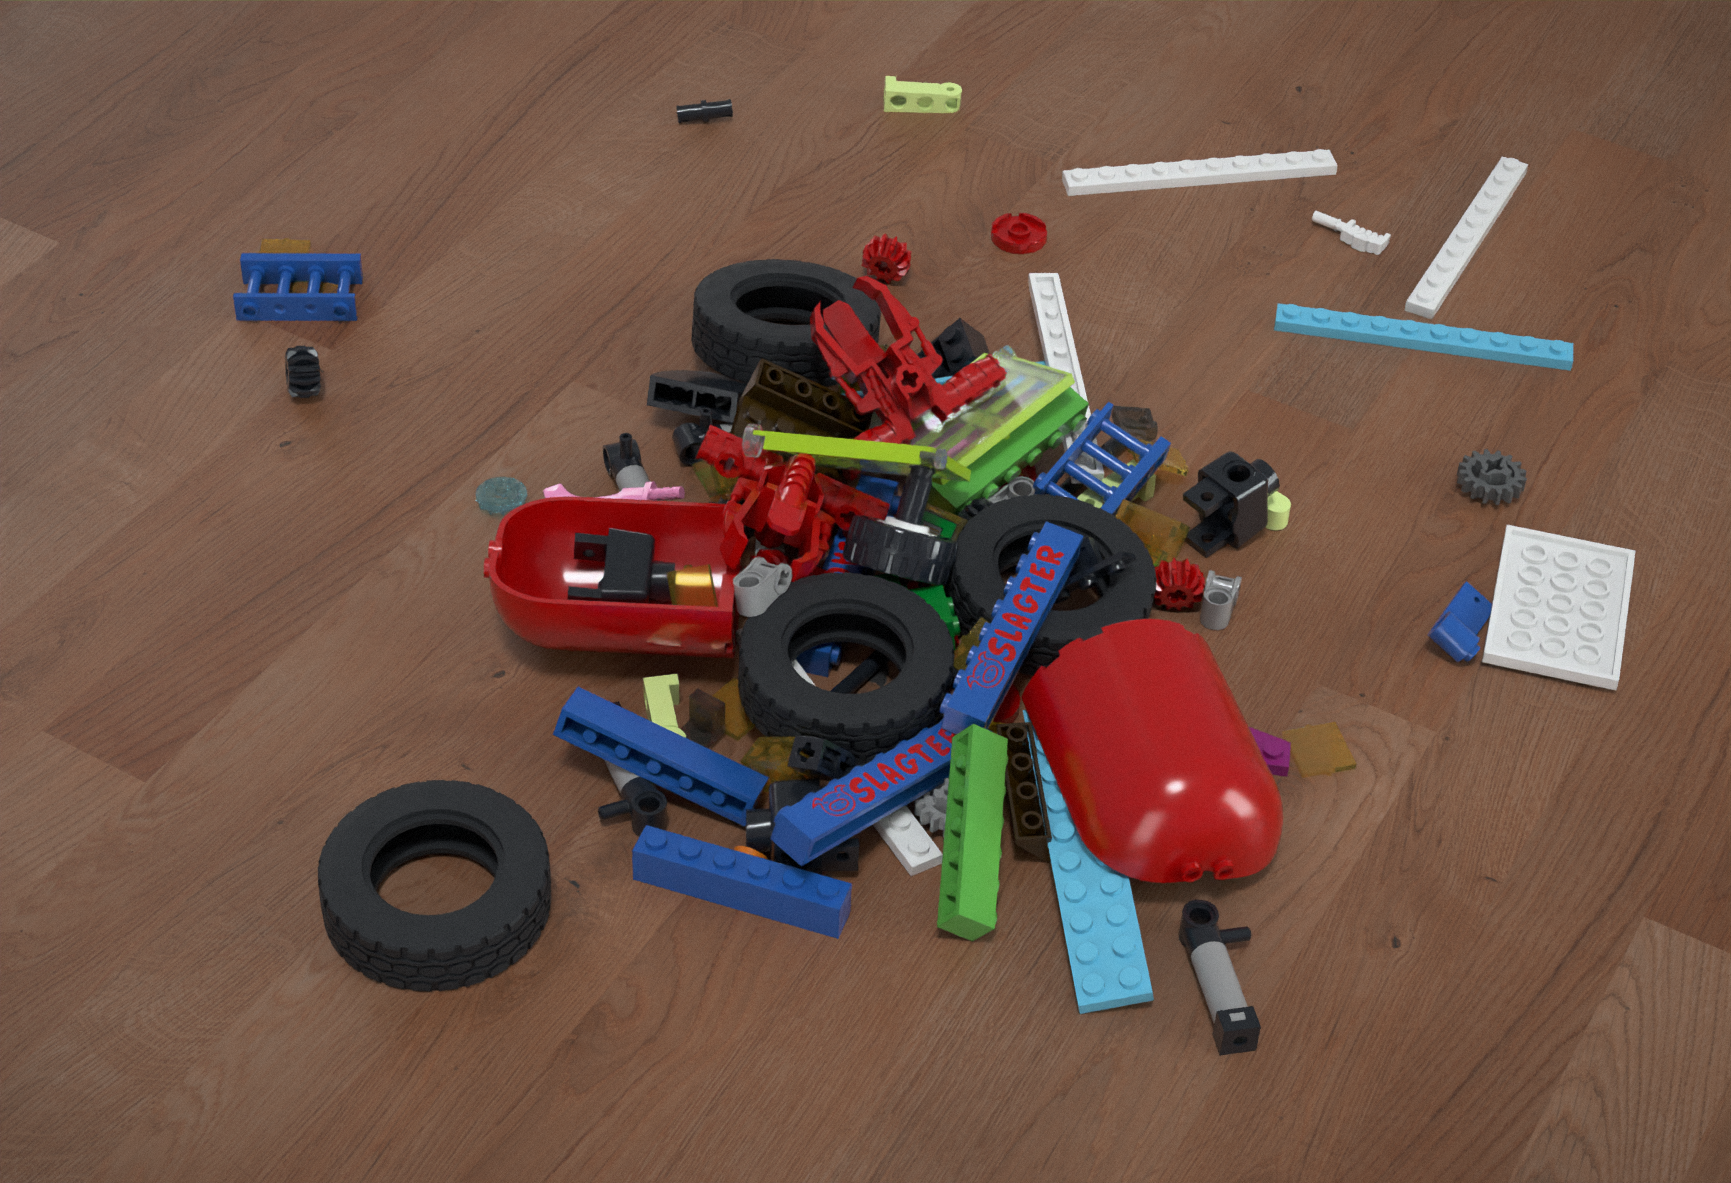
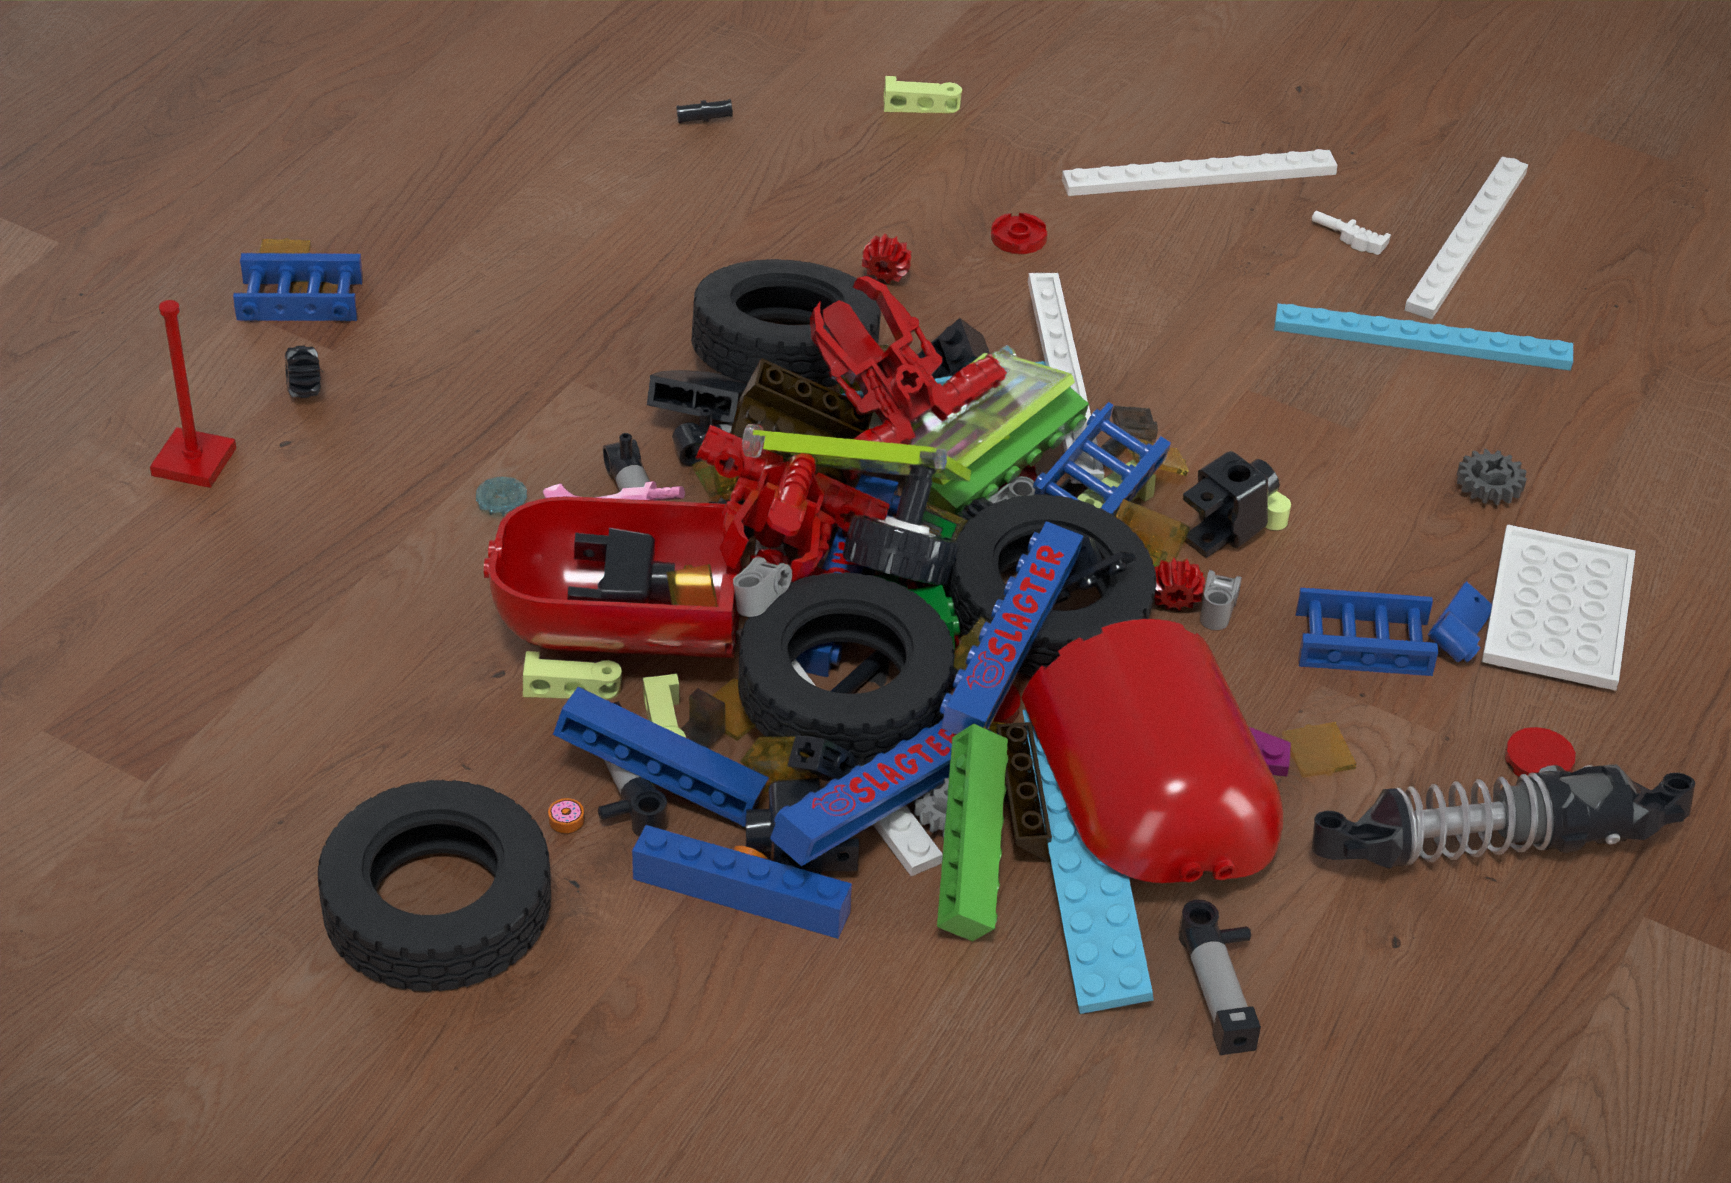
none -> red tile [150,300,236,488]
none -> yellowish green leg [523,651,622,700]
none -> tile [548,798,584,833]
none -> blue fence [1296,587,1438,676]
none -> piece [1312,764,1695,869]
none -> red tile [1505,727,1576,777]

